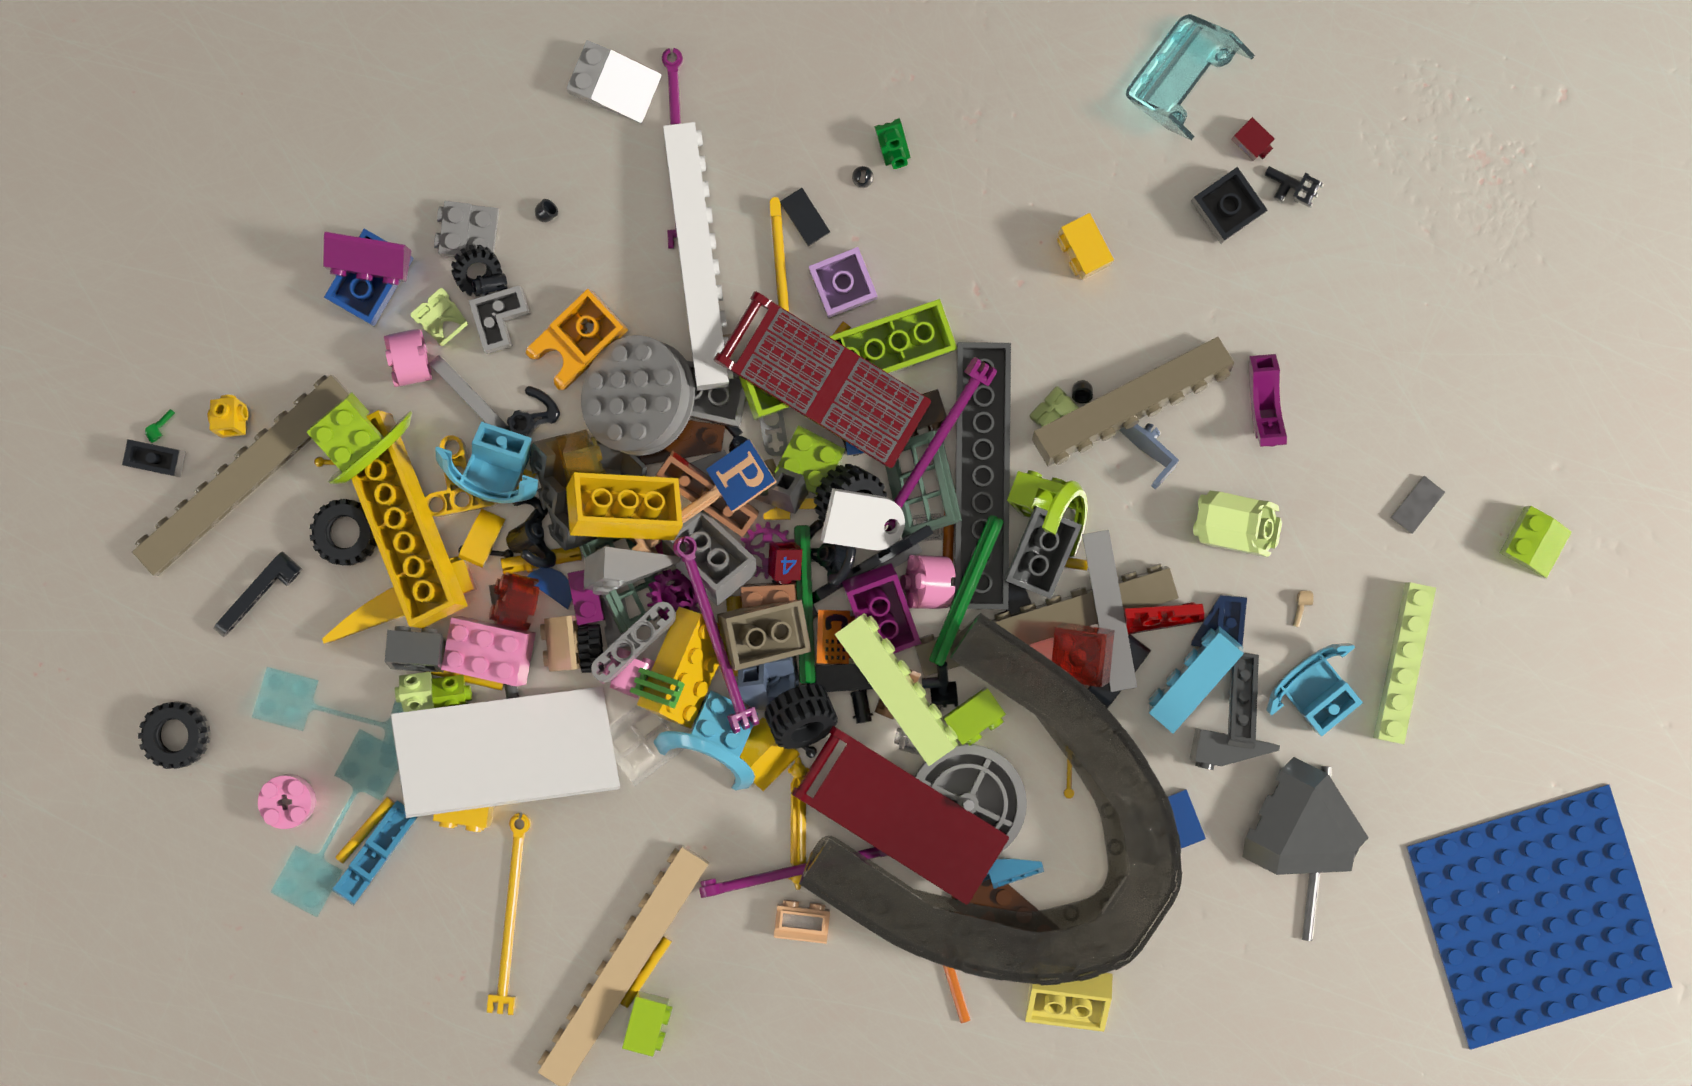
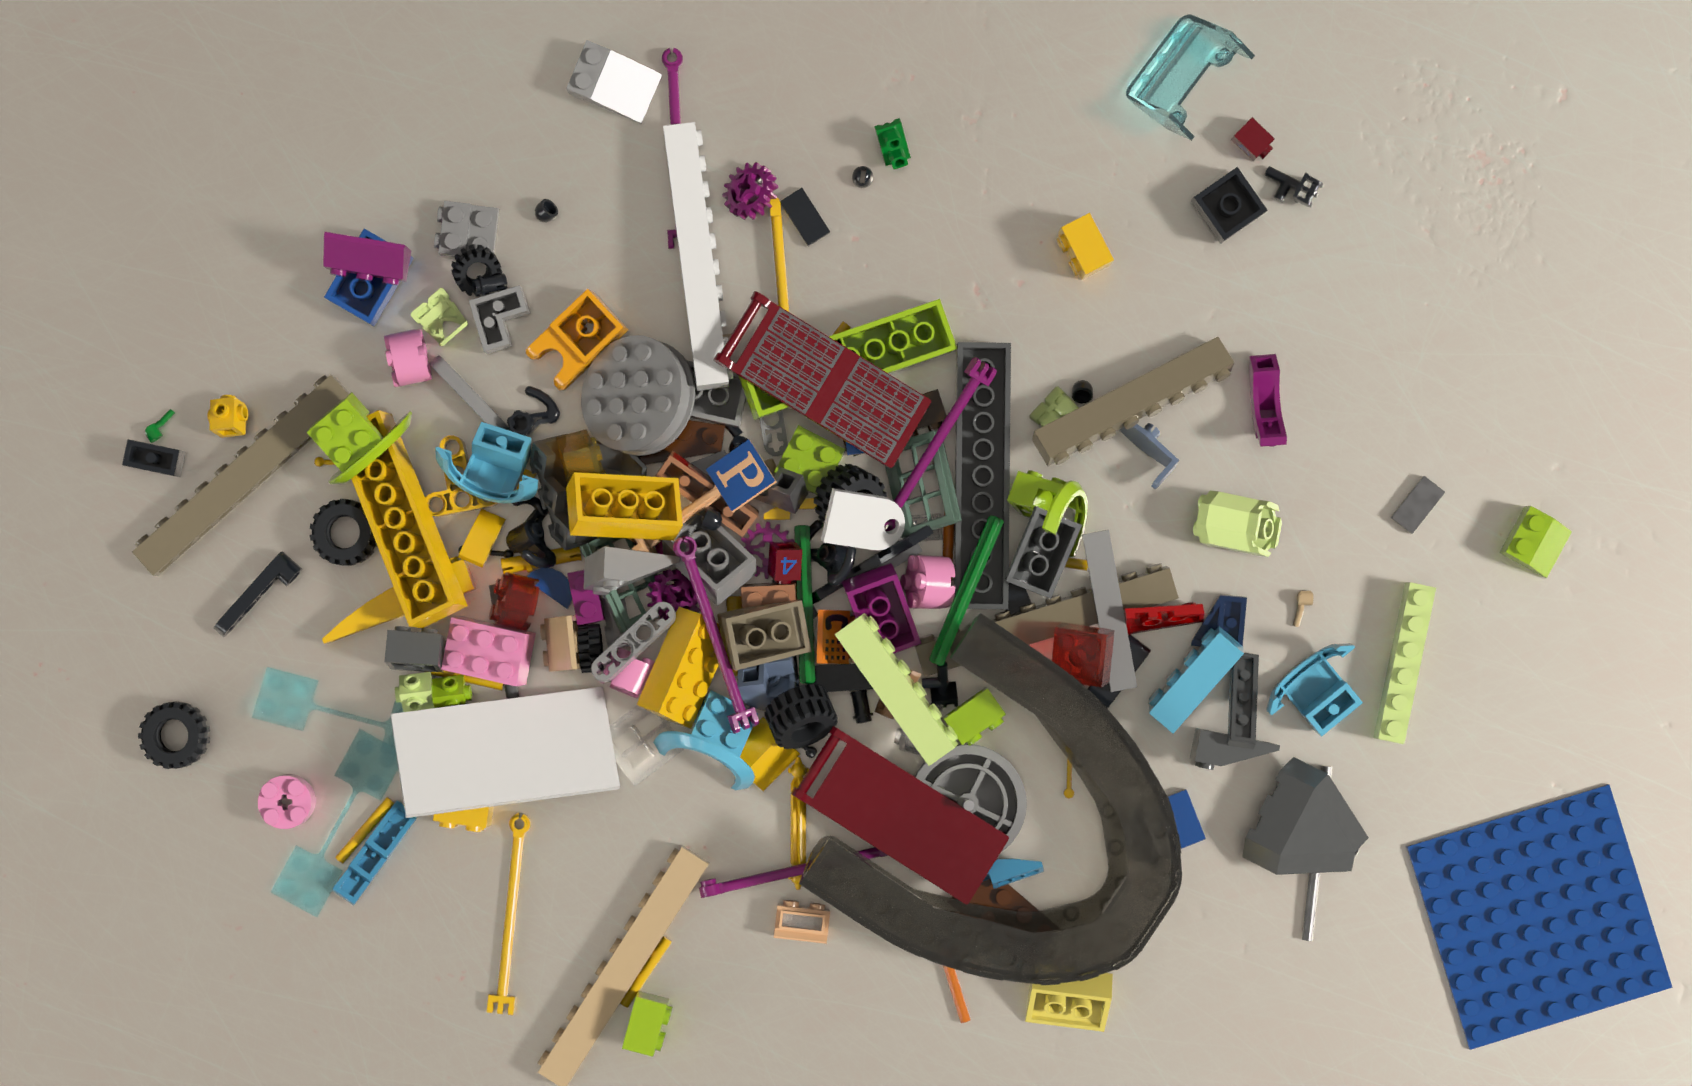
bright green tile [630,667,685,709] -> none
lavender brick [809,247,878,318] -> none
none -> black hinge [701,508,722,531]
none -> magenta gear [722,162,778,220]

